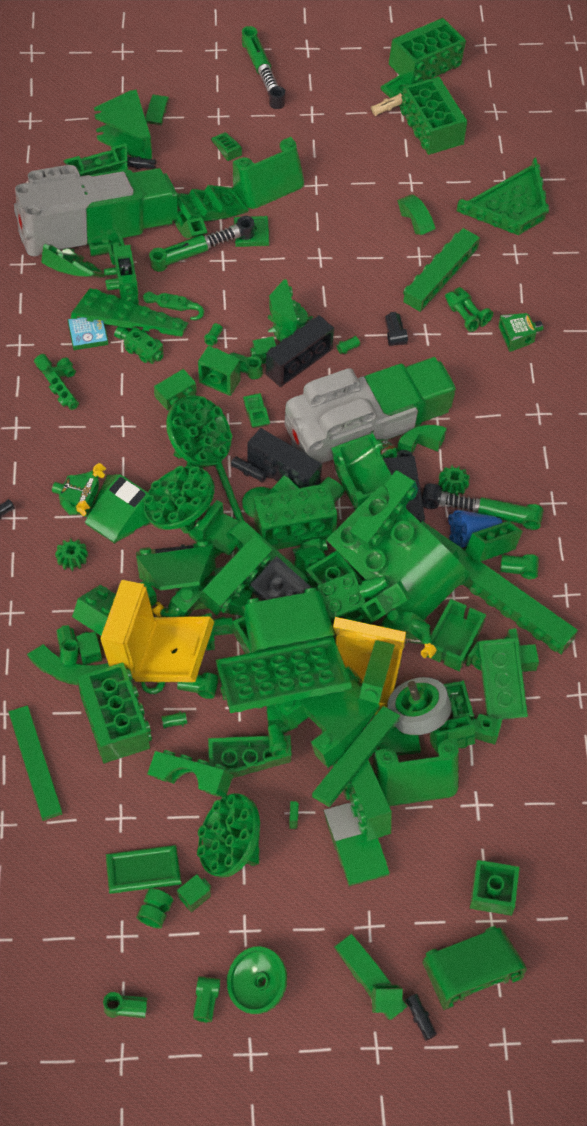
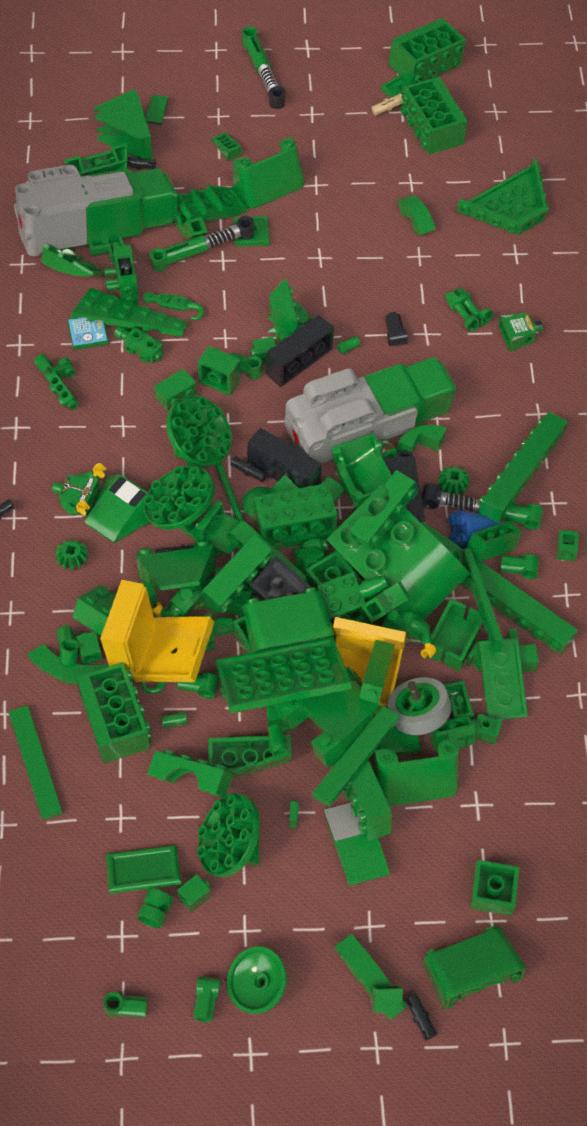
green pin [204,323,223,346] -> none
green slope [243,393,270,428] -> none
green brick [403,228,480,312] -> none
none -> green tile [462,548,503,653]
none -> green brick [479,412,568,523]
none -> green brick [556,530,579,561]

